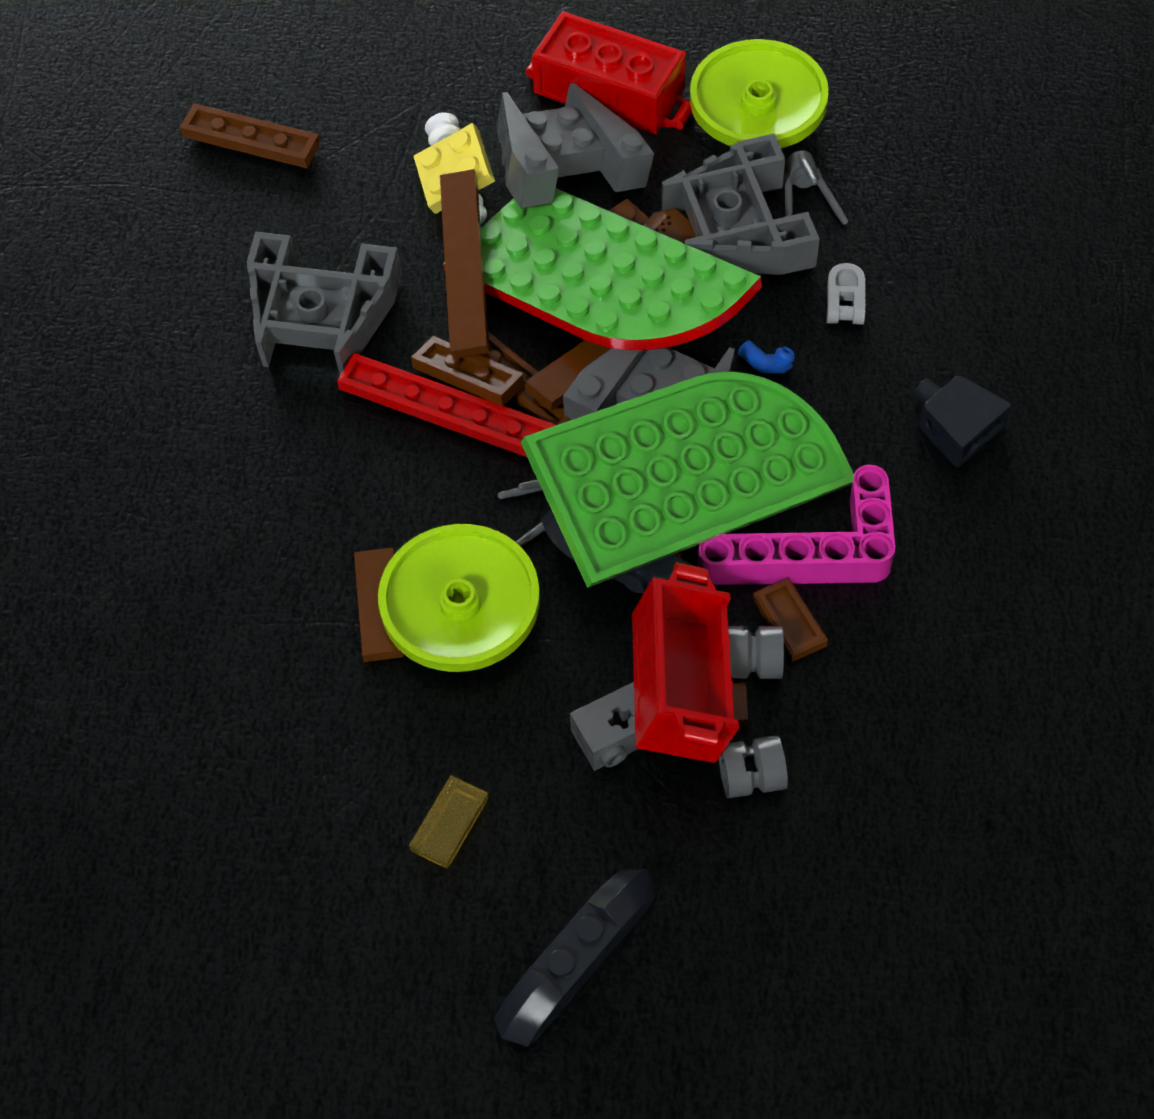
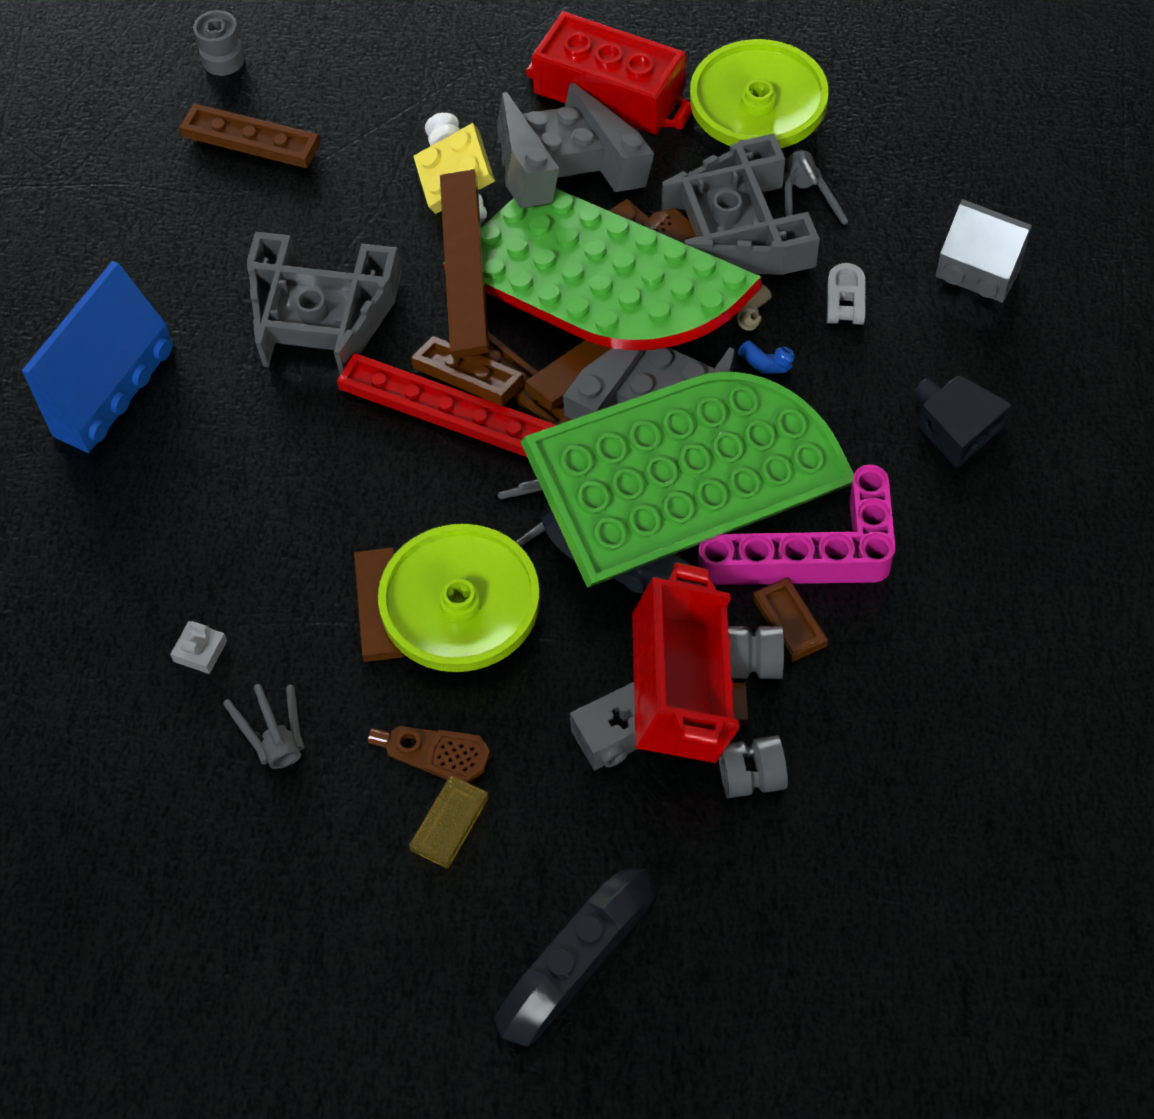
none -> blue slope [22,261,174,453]
none -> light grey tile [170,621,227,674]
none -> dark grey wheel [193,10,245,76]
none -> dark grey plant [223,684,305,769]
none -> reddish brown piece [368,726,490,786]
none -> dark tan arm [736,284,771,331]
none -> slope [935,199,1032,303]

